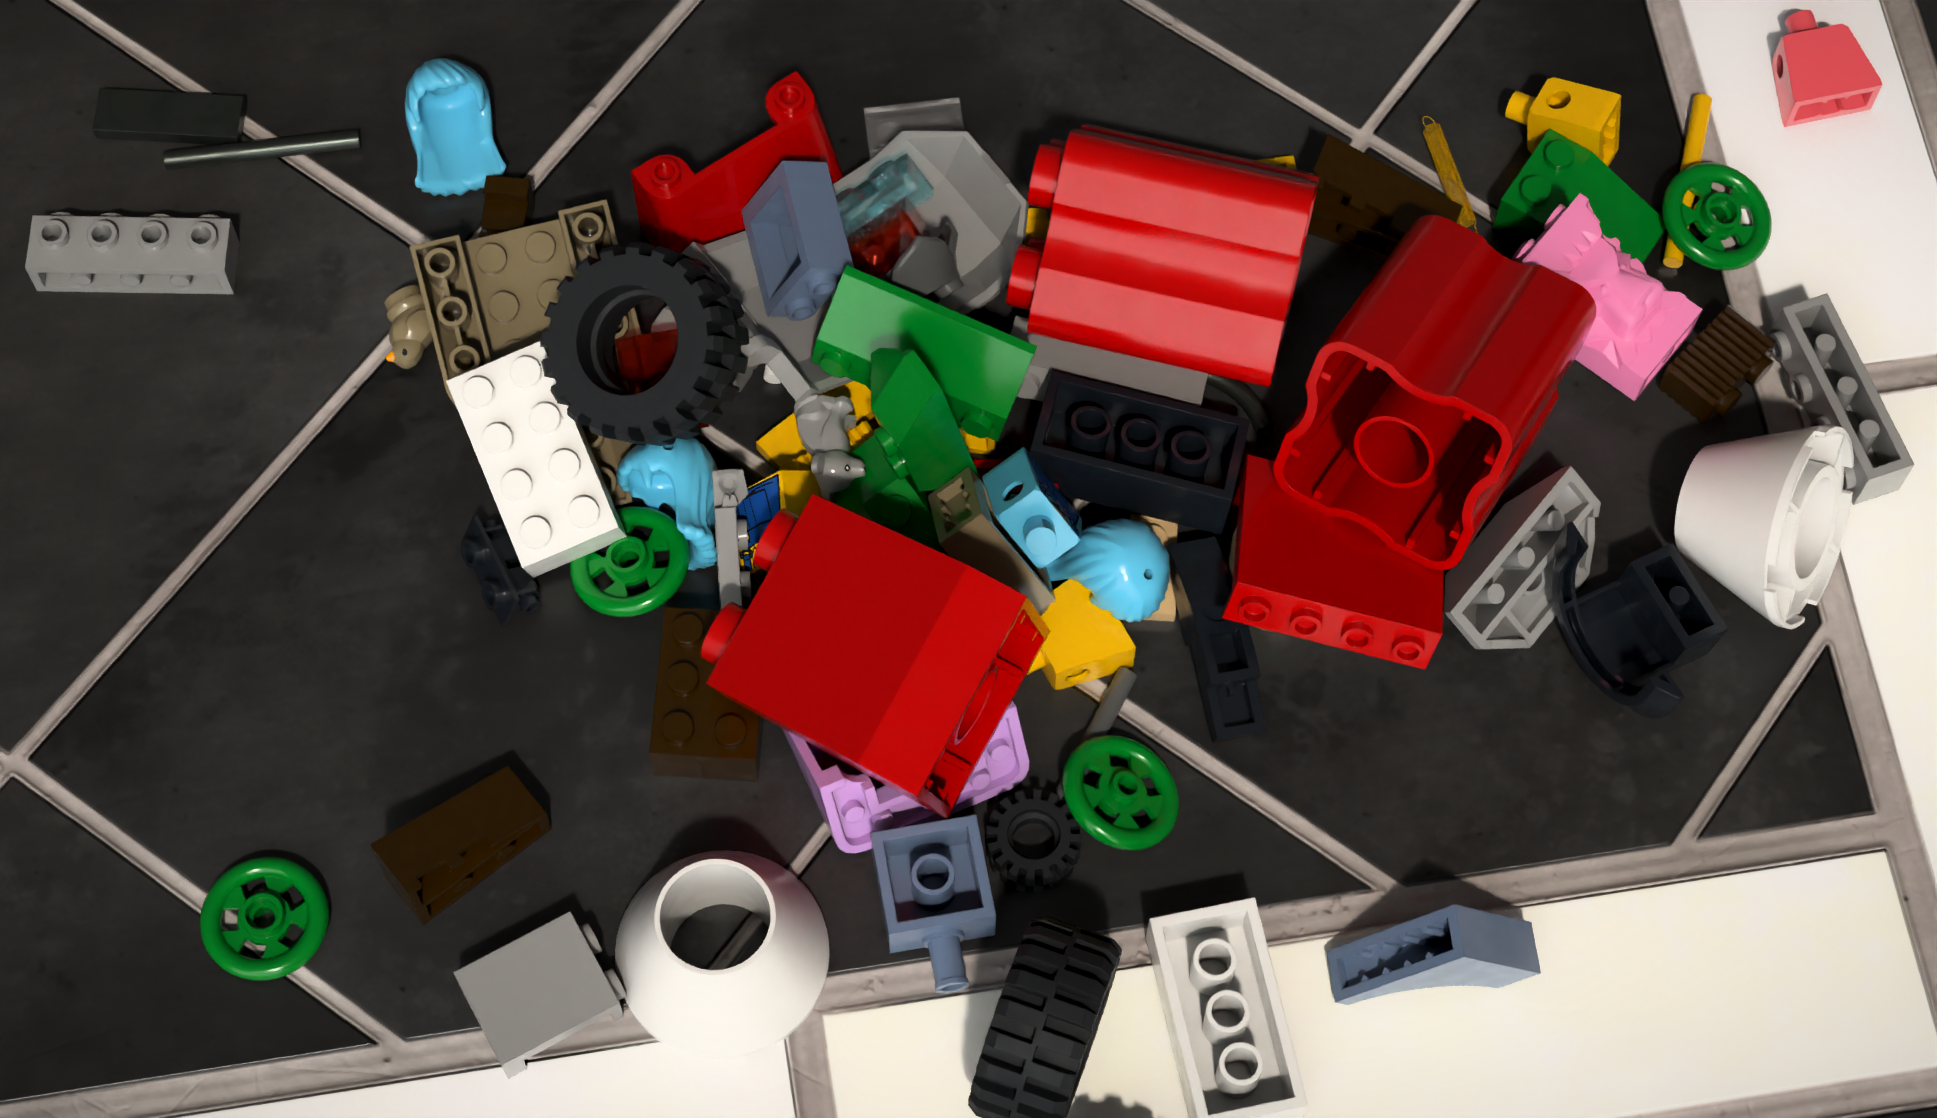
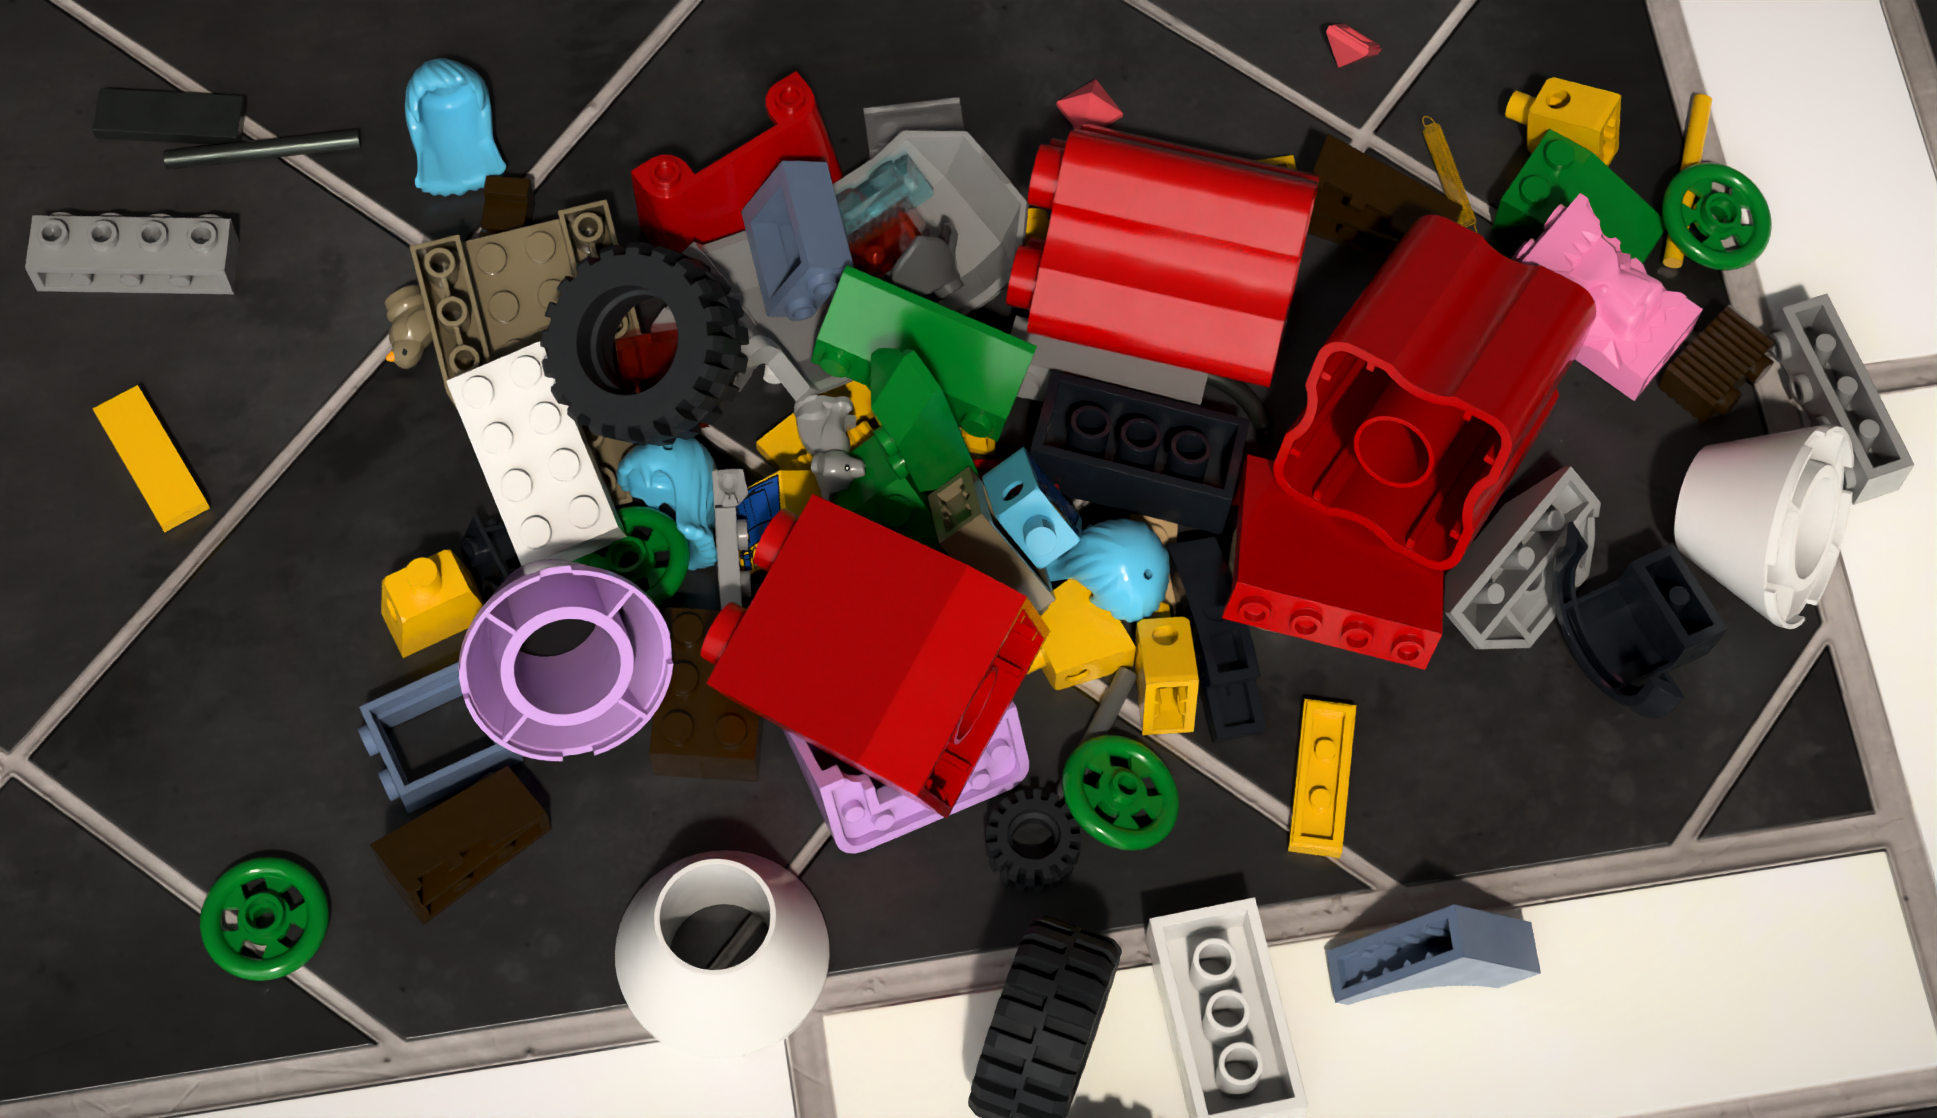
light grey panel [453,912,627,1079] -> none
sand blue brick [870,815,996,993] -> none
coral torso [1772,10,1883,127] -> none
none -> yellow tile [93,385,210,533]
none -> sand blue window [357,662,524,813]
none -> yellow torso [381,549,485,658]
none -> lavender cone [459,559,673,761]
none -> coral slope [1056,79,1123,129]
none -> yellow torso [1134,603,1199,736]
none -> yellow tile [1288,699,1357,858]
none -> coral slope [1326,24,1382,68]

